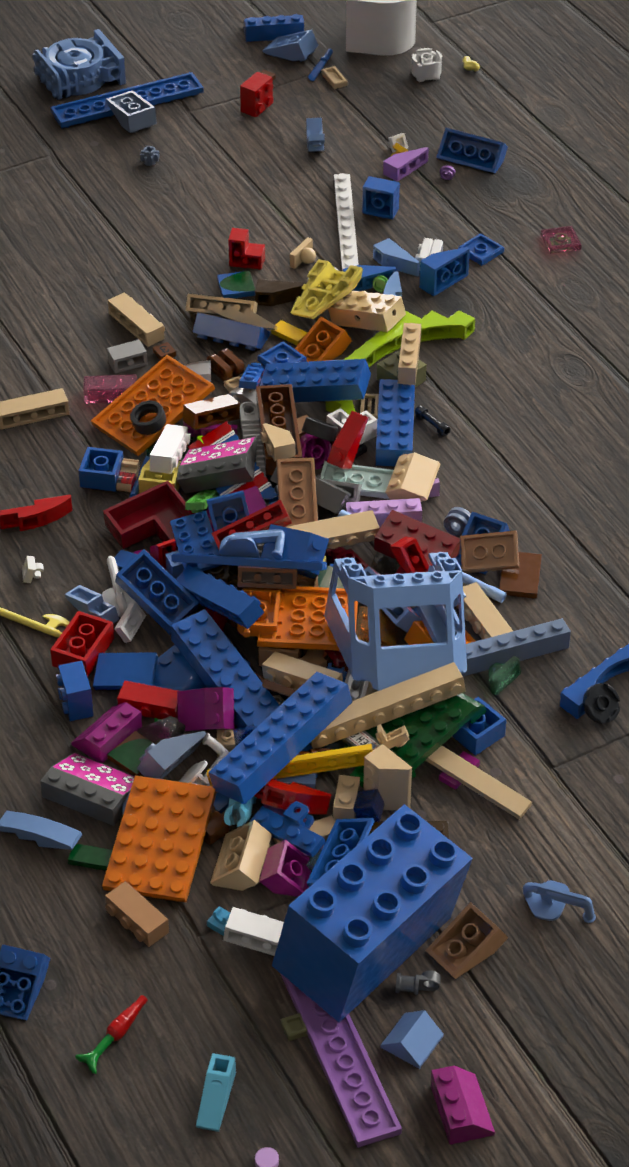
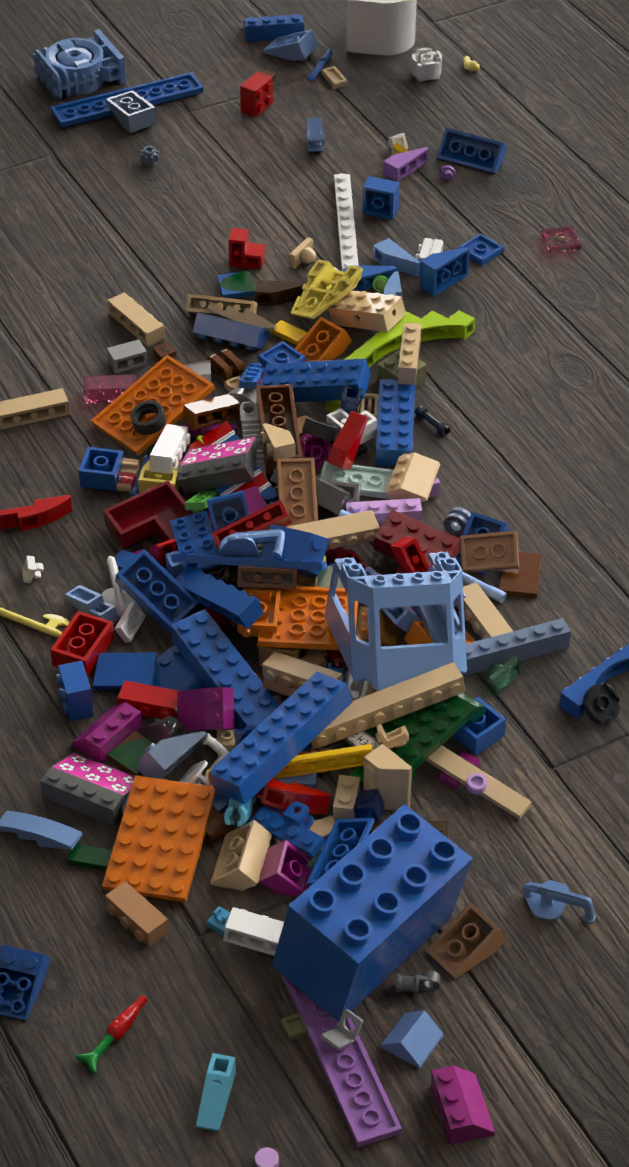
none -> light grey bracket [321,1009,363,1049]
none -> clear blue brick [340,385,363,414]
none -> lavender tile [466,773,487,795]

